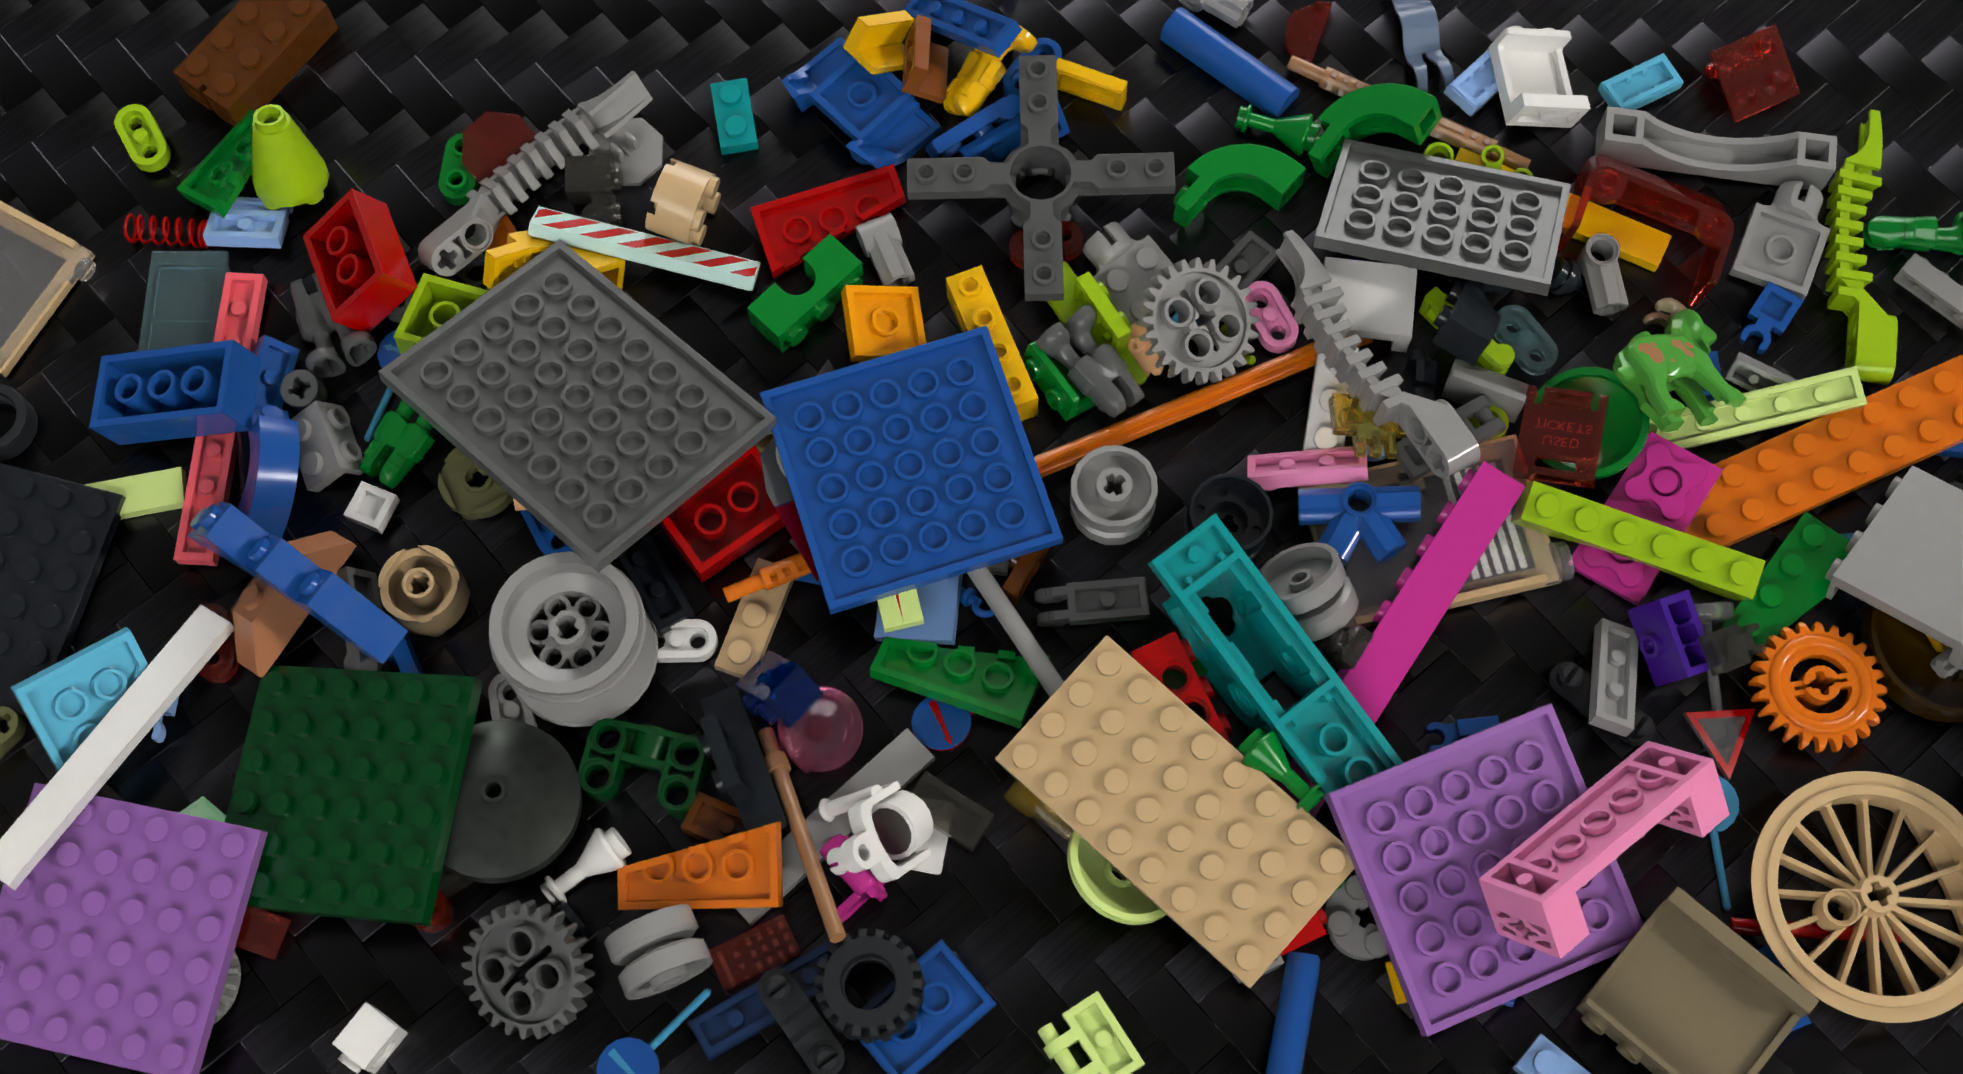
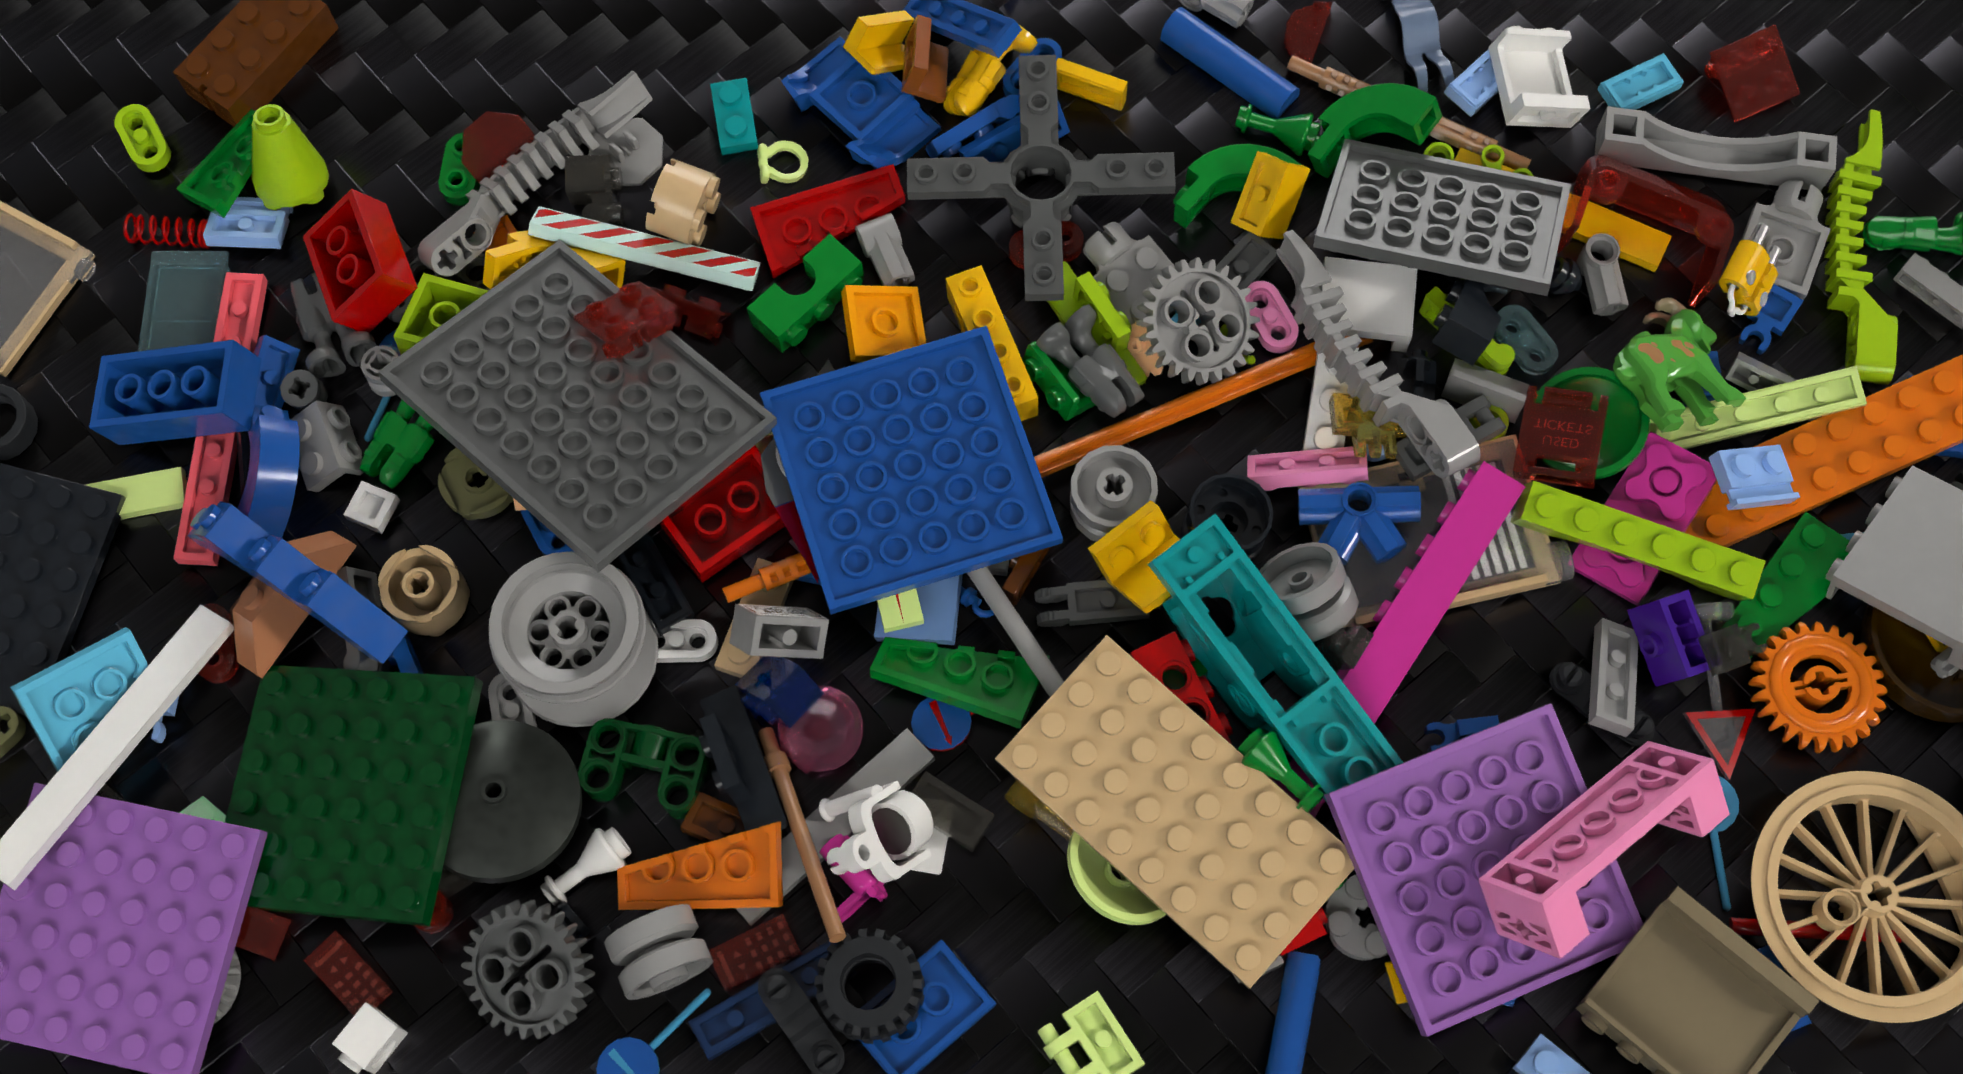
none -> clear red tile [304,930,393,1016]
none -> light grey wheel [361,345,399,397]
none -> clear red hinge [573,281,678,359]
none -> clear red hinge [647,283,731,339]
none -> light grey brick [729,604,829,659]
none -> yellowish green piece [757,140,809,184]
none -> yellow bracket [1088,500,1180,613]
none -> yellow panel [1230,151,1310,239]
none -> light blue plate [1709,445,1800,511]
none -> yellow piece [1719,223,1782,317]

